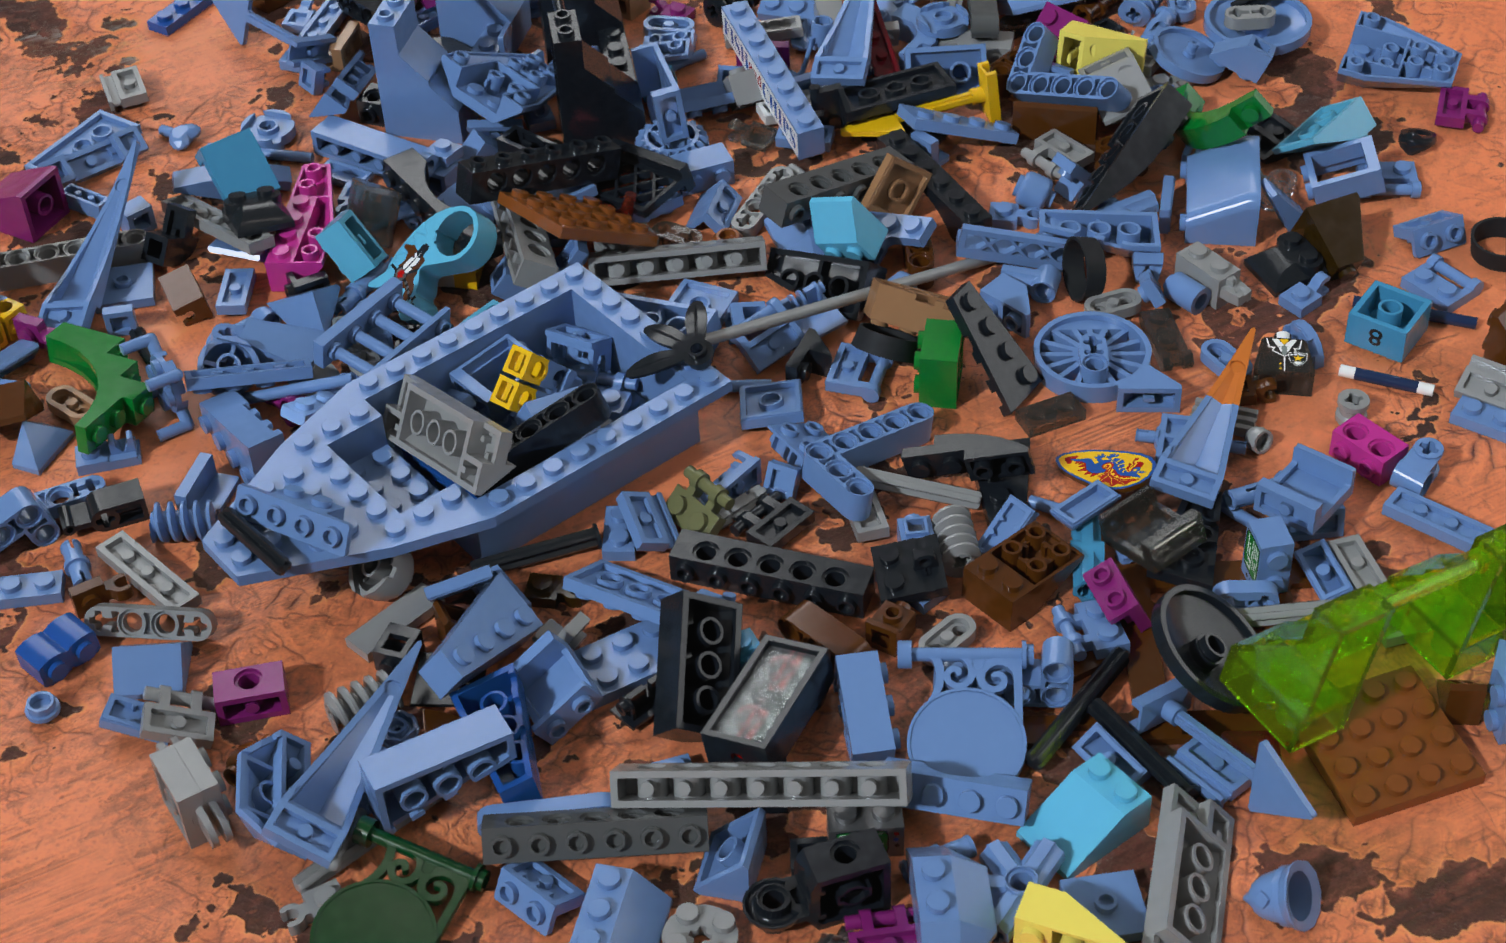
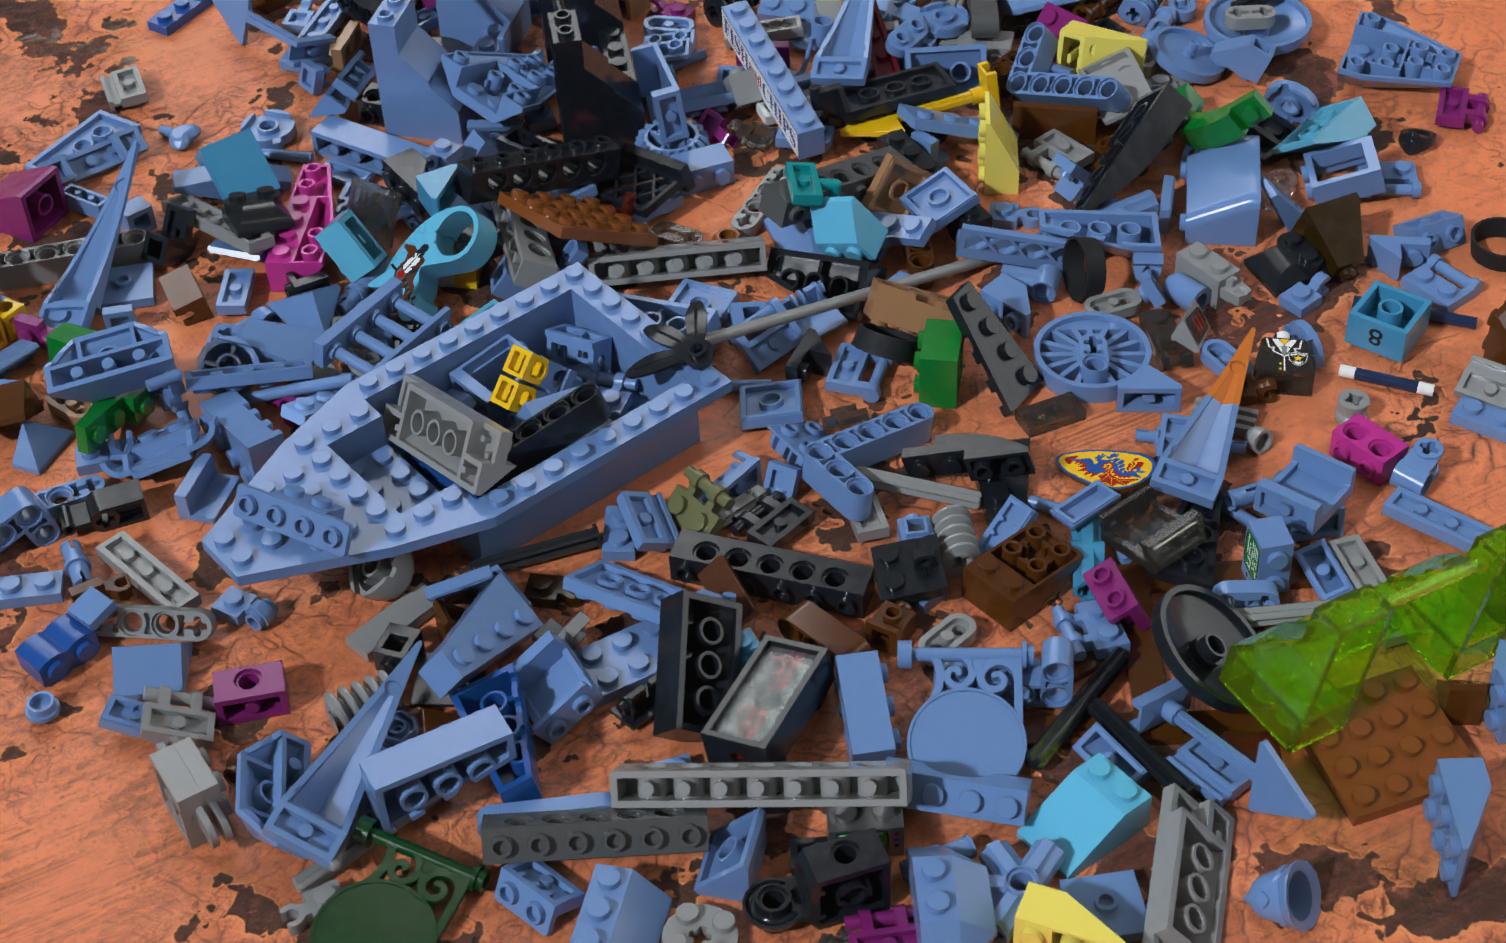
medium blue piece [149,499,220,543] -> none
black axle [217,507,292,575] -> none
medium blue panel [685,179,743,233] -> none
medium blue head [1012,171,1057,209] -> none
none -> medium blue wedge [43,321,174,403]
none -> medium blue tile [67,586,118,632]
none -> medium blue plate [99,416,219,479]
none -> medium blue plate [210,585,278,631]
none -> dark azure slope [415,164,458,216]
none -> magenta plate [697,107,740,149]
none -> reddish brown slope [697,554,760,626]
none -> teal plate [784,162,842,207]
none -> clear smoke plate [822,403,870,430]
none -> medium blue plate [885,18,929,58]
none -> medium blue tile [899,166,980,234]
none -> light yellow slope [977,91,1019,195]
none -> light grey slope [1171,299,1211,353]
none -> medium blue tile [1264,80,1319,125]
none -> medium blue slope [1366,235,1431,281]
none -> medium blue slope [1423,757,1492,897]

